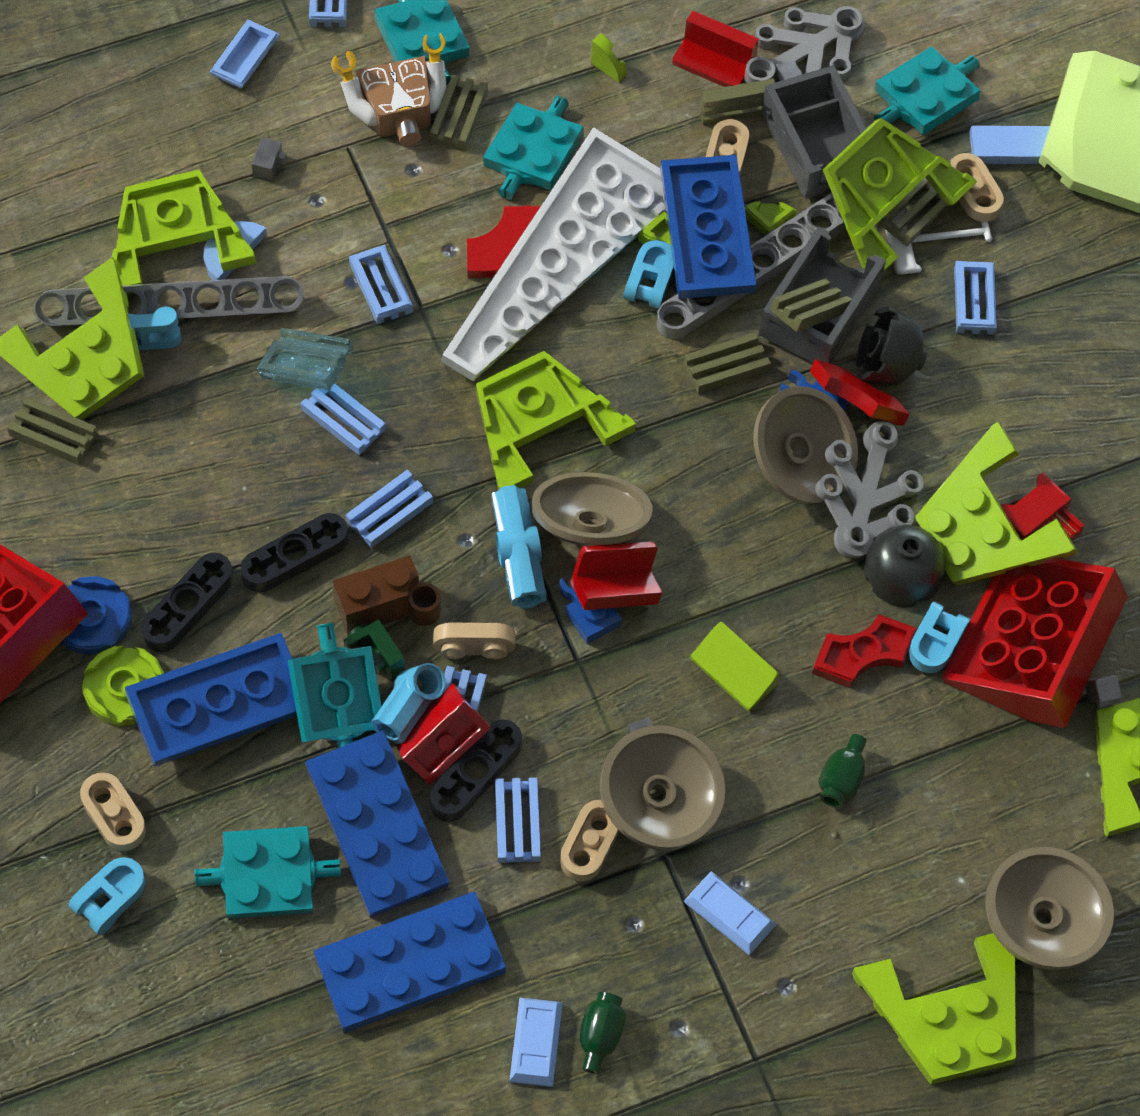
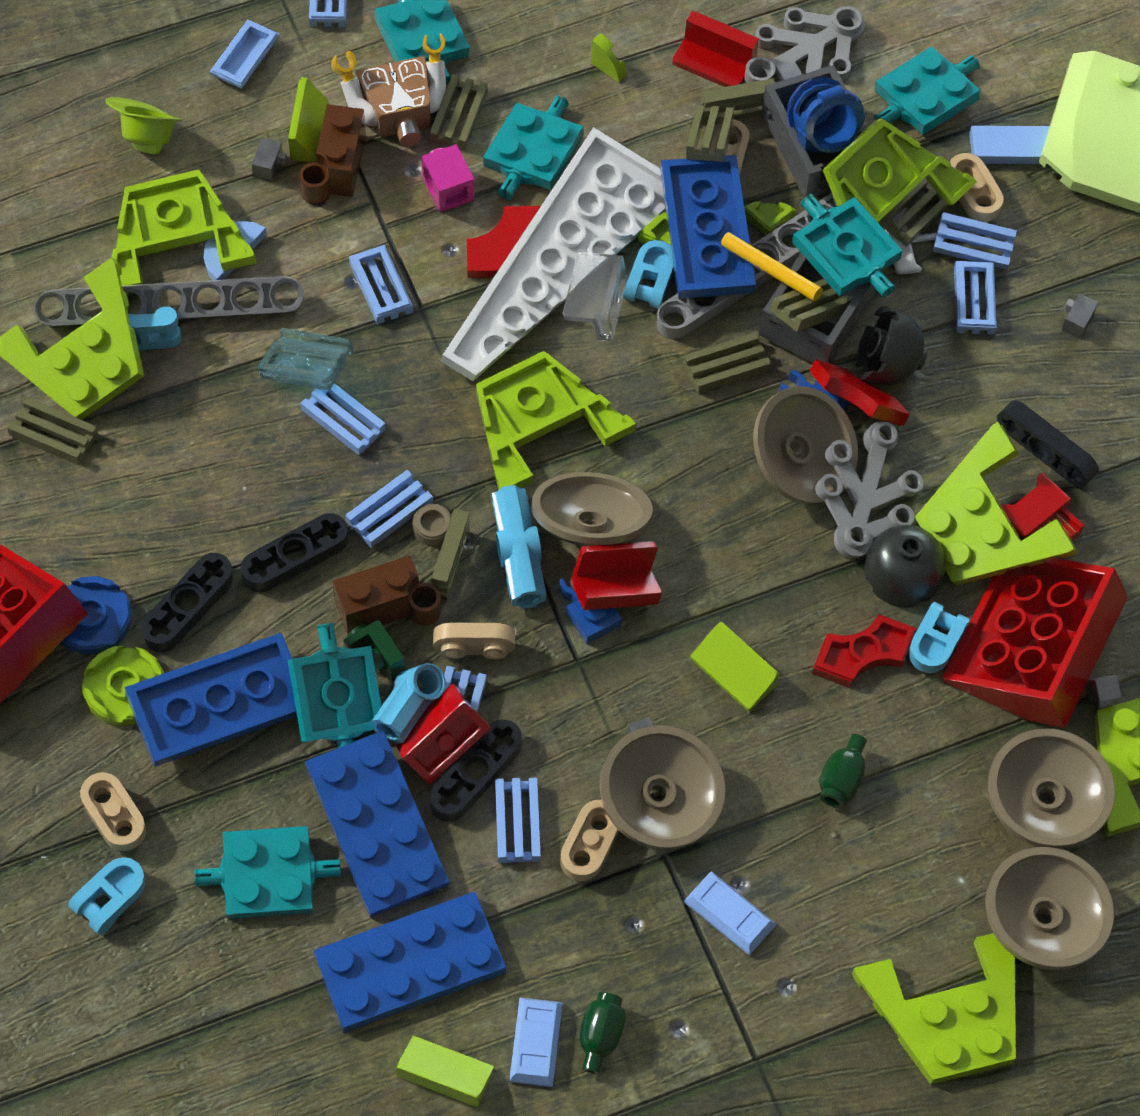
none -> lime piece [105,97,183,154]
none -> lime slope [288,77,329,163]
none -> reddish brown hinge [299,104,366,204]
none -> lime slope [396,1035,494,1108]
none -> dark tan tile [413,504,452,546]
none -> dark pink brick [422,144,474,212]
none -> olive tile [431,509,470,600]
none -> clear panel [563,252,628,341]
none -> olive tile [686,105,734,162]
none -> yellow bar [721,232,823,302]
none -> blue helmet [787,77,865,153]
none -> teal plate [792,194,903,298]
none -> light blue tile [933,212,1017,270]
none -> dark tan dish [987,729,1115,849]
none -> black beam [997,400,1099,488]
none -> flat silver piece [1062,293,1098,339]

